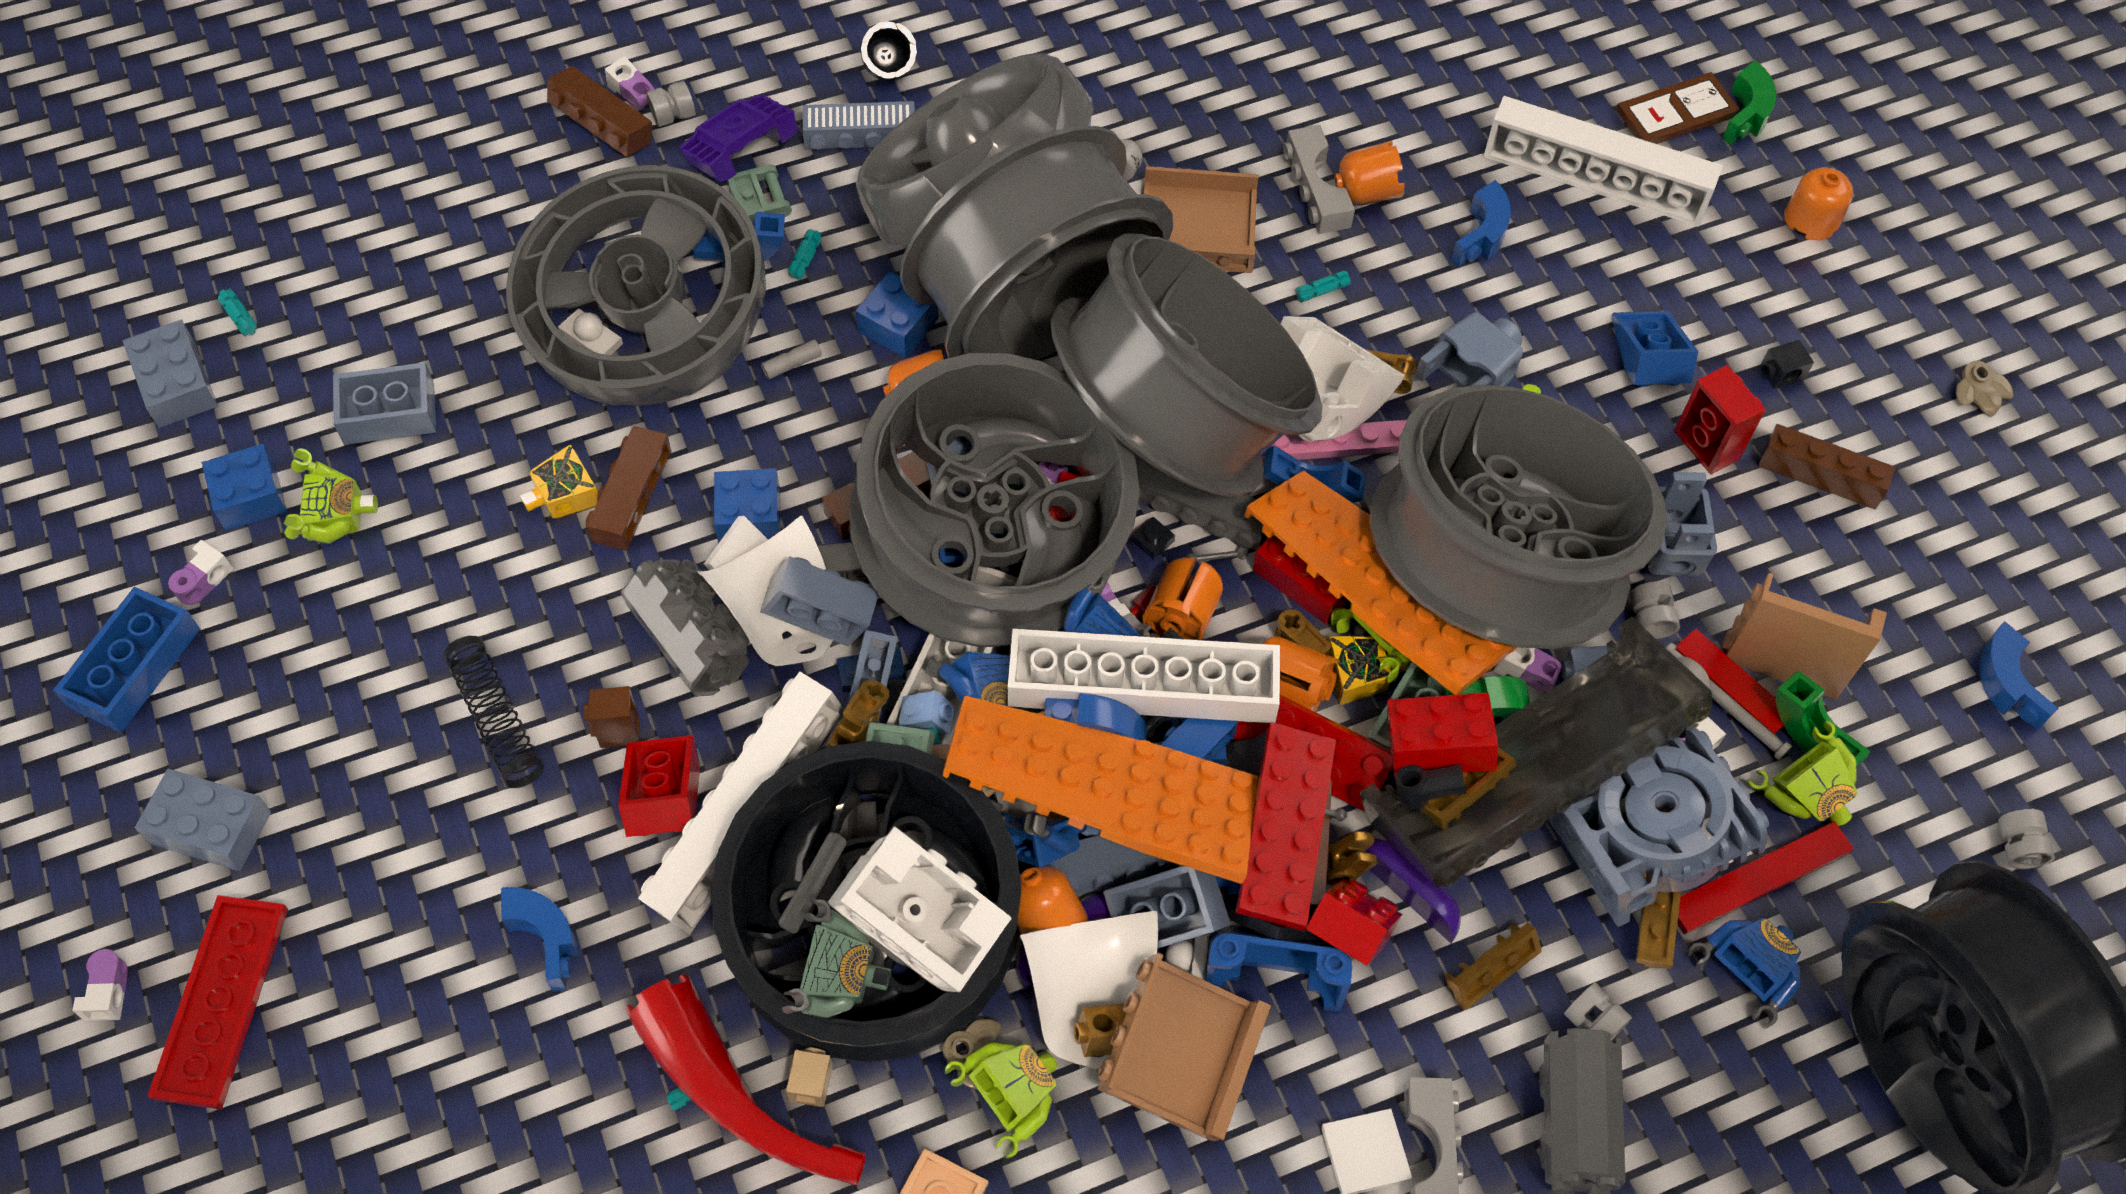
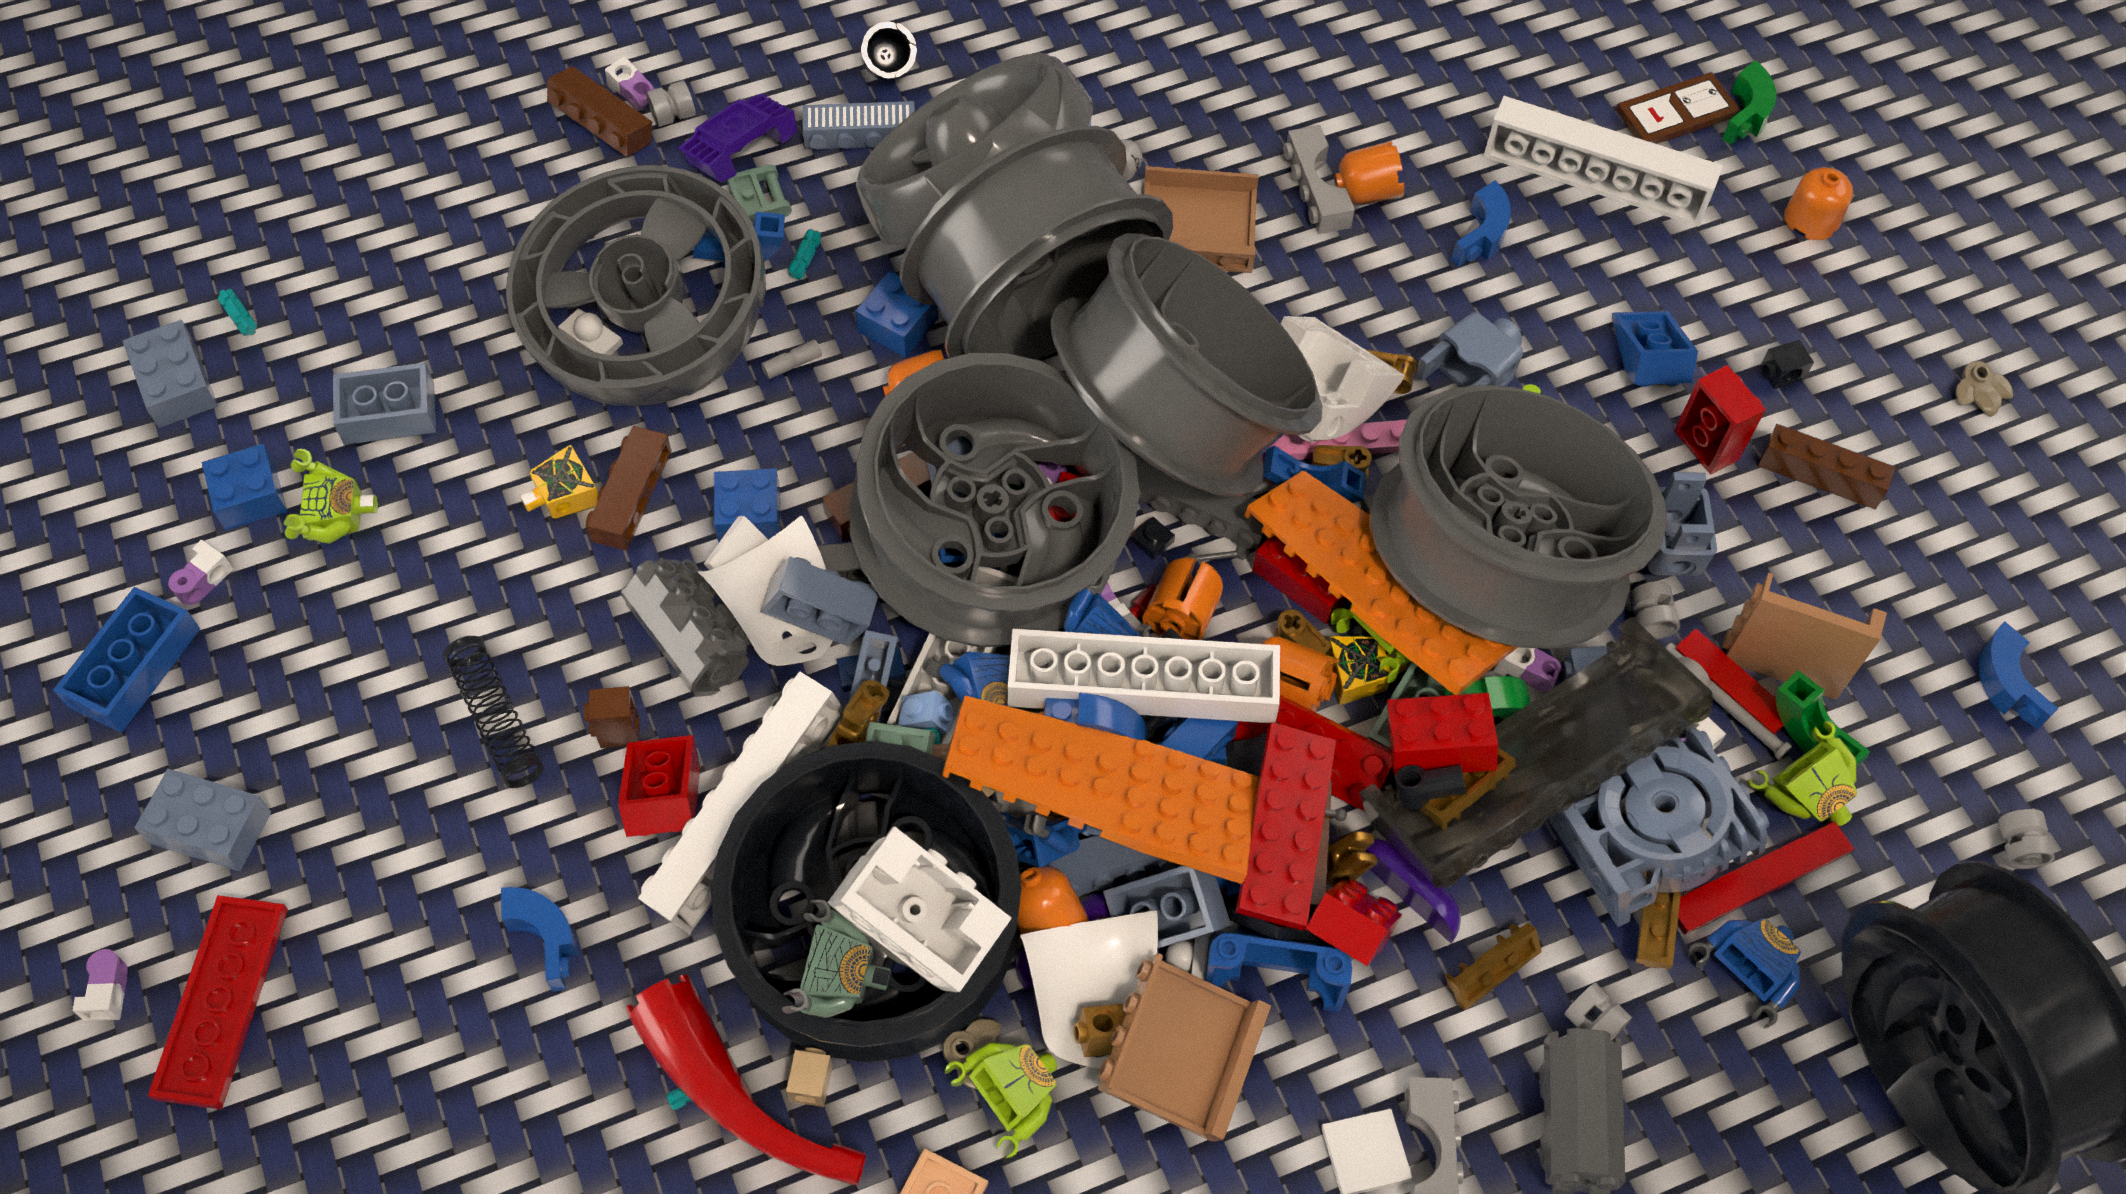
dark grey axle [779,832,846,934] -> none
teal axle [1295,271,1351,302] -> none
none -> pearl gold piece [1312,445,1372,480]

